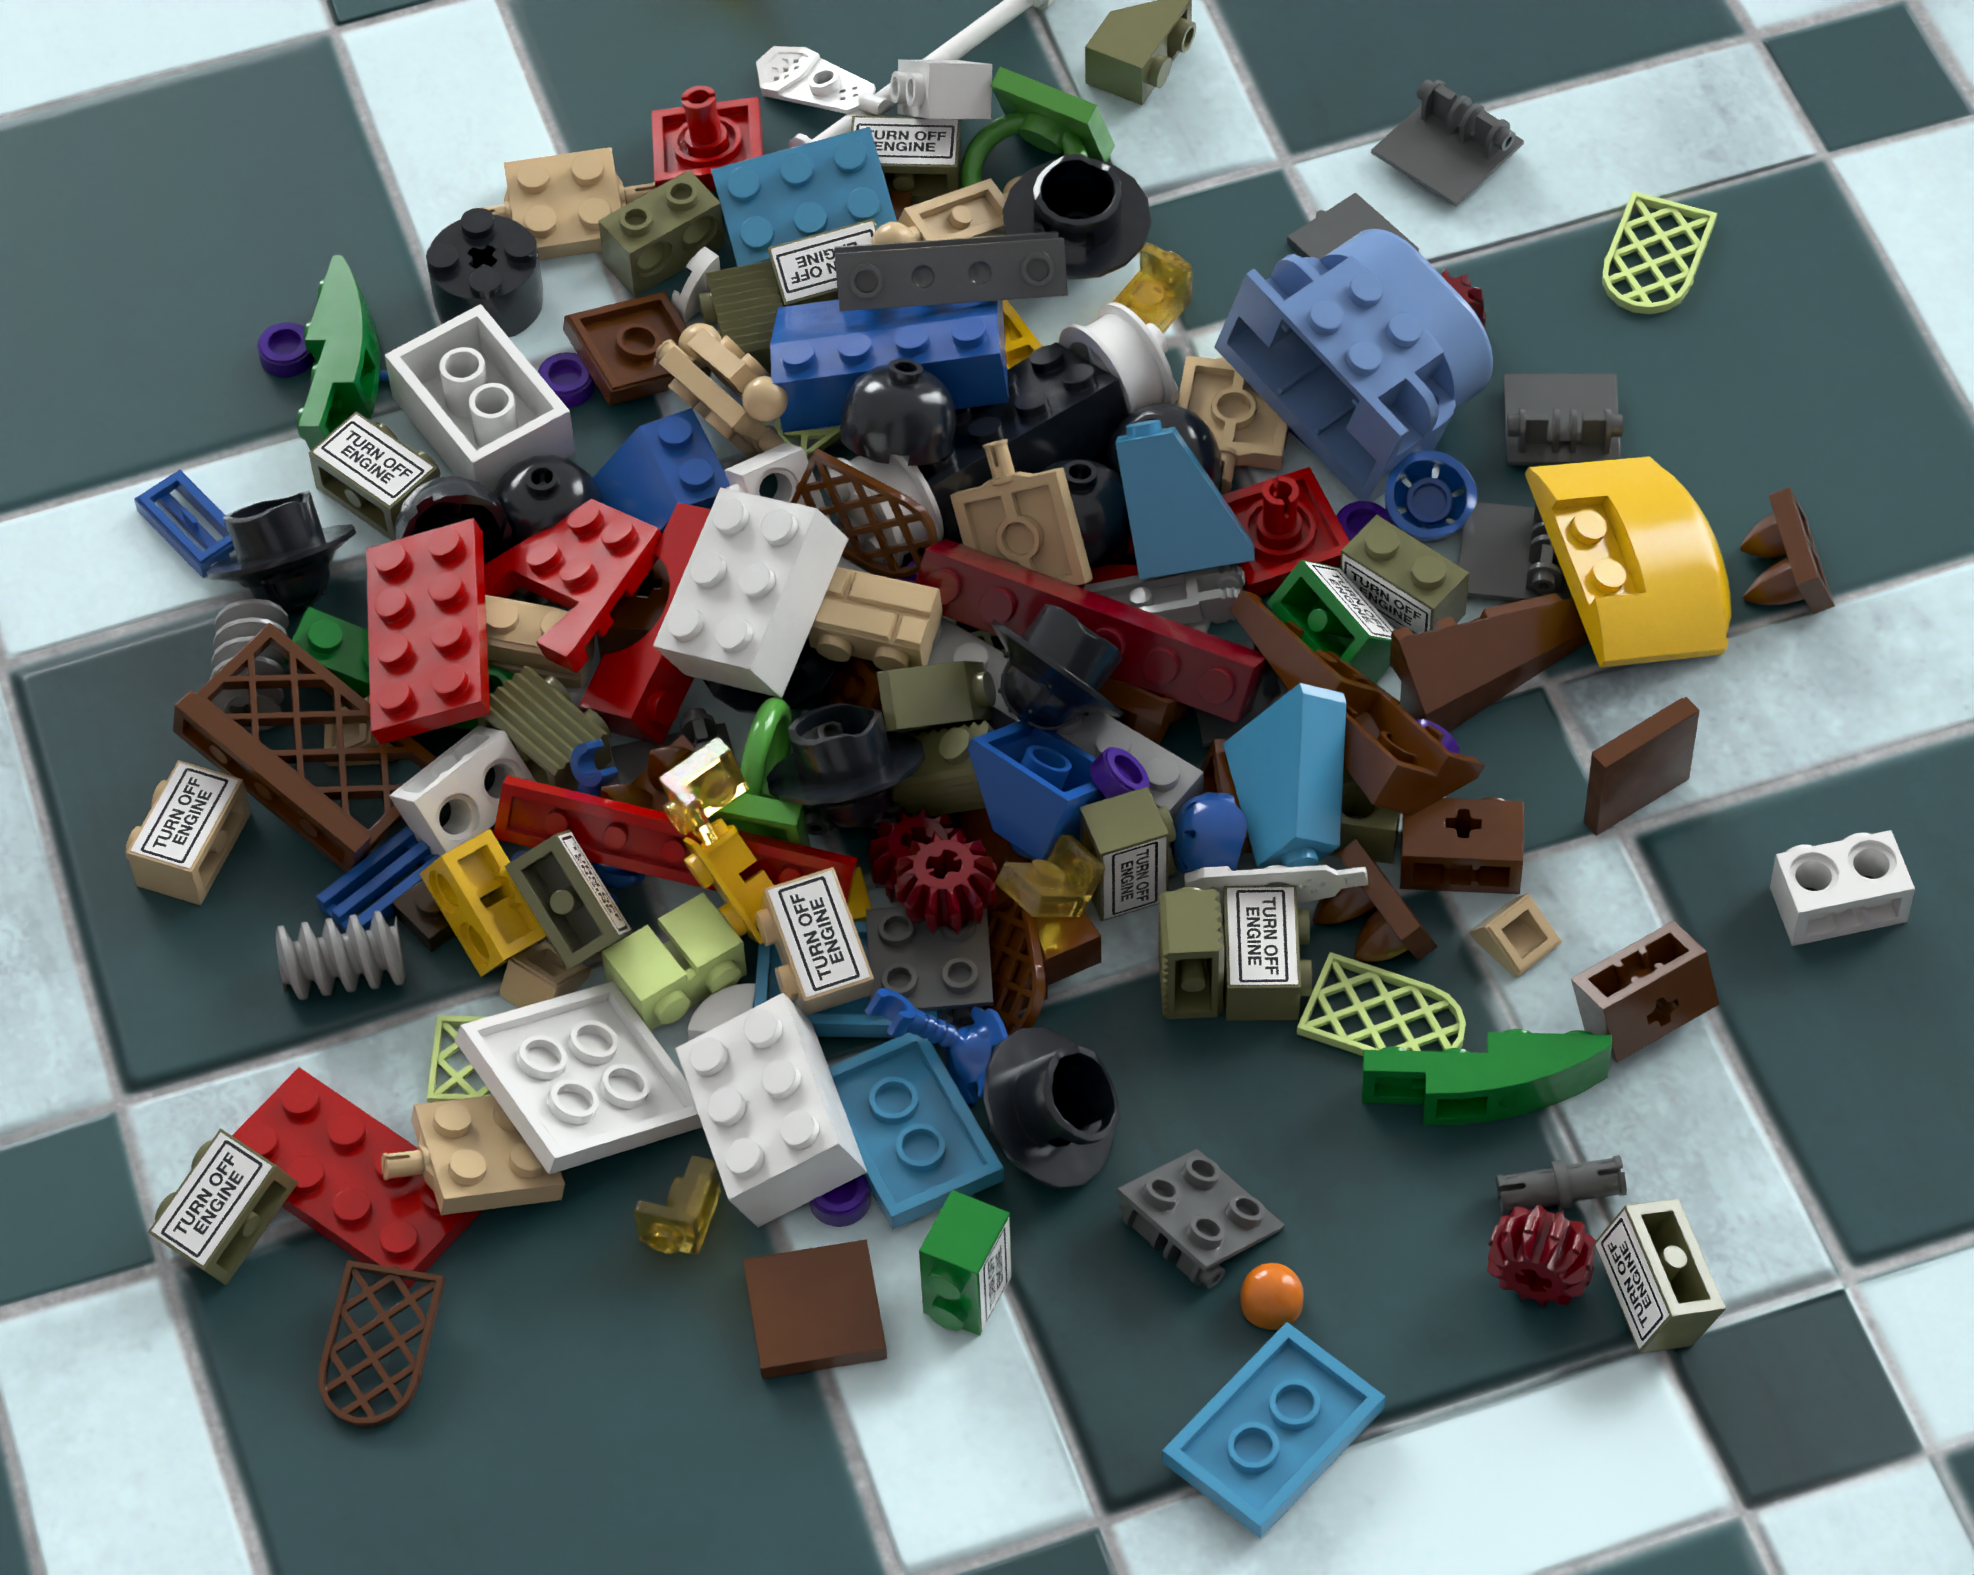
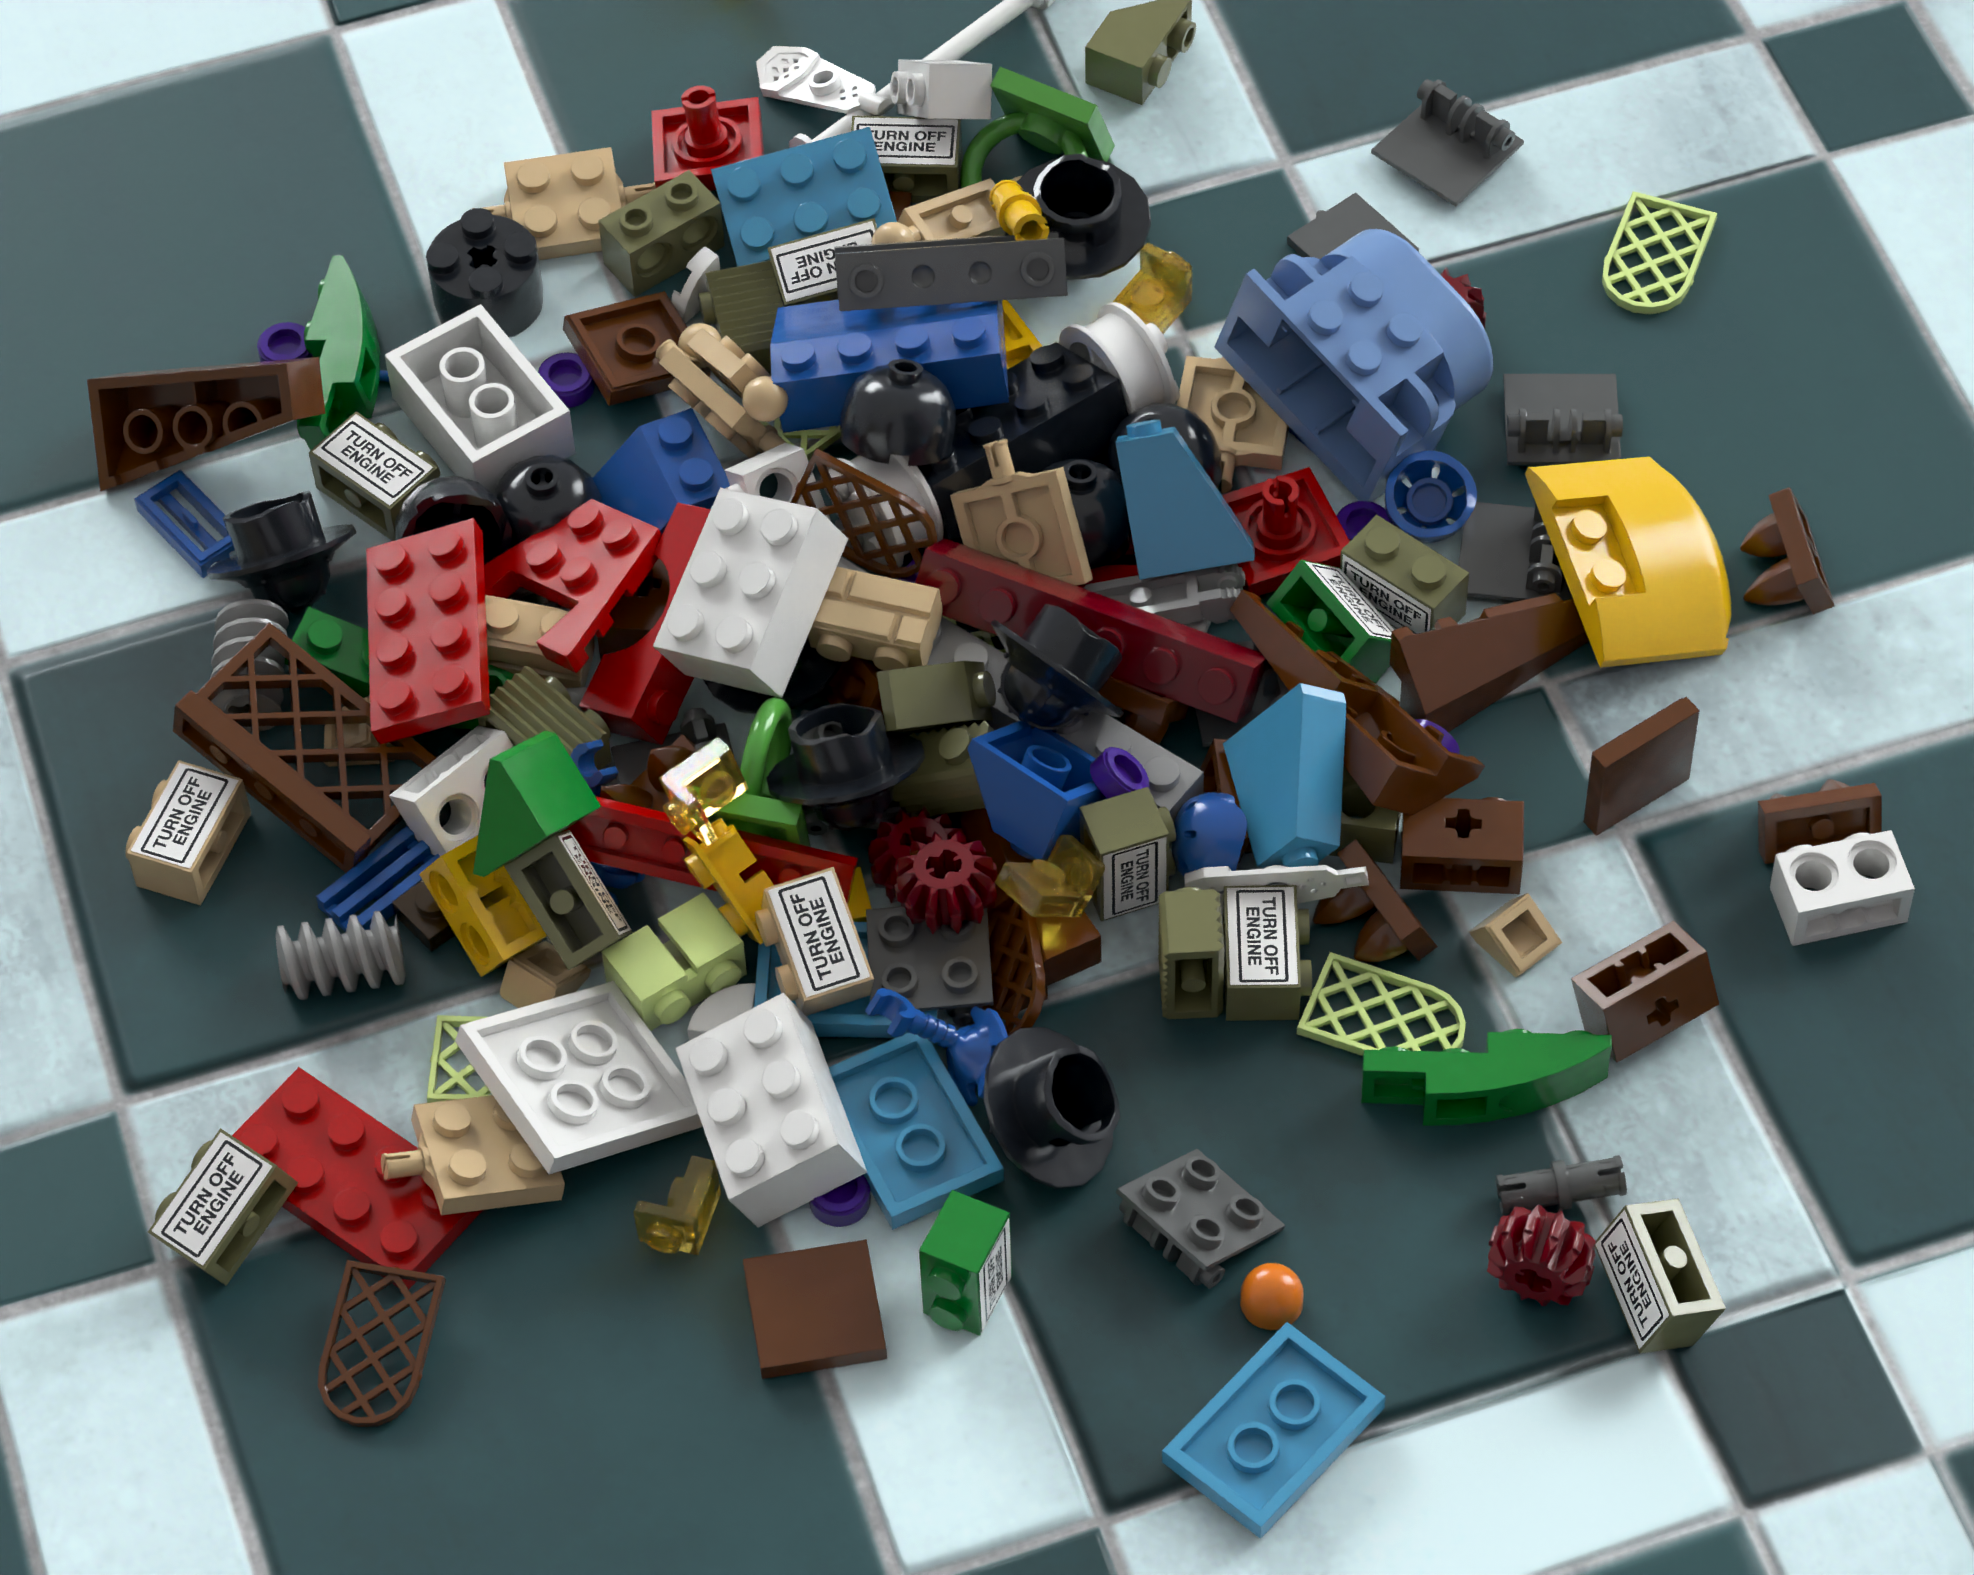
none -> reddish brown wedge [87,357,325,492]
none -> green slope [473,730,602,877]
none -> yellow pin [989,180,1049,241]
none -> reddish brown tile [1758,779,1882,864]

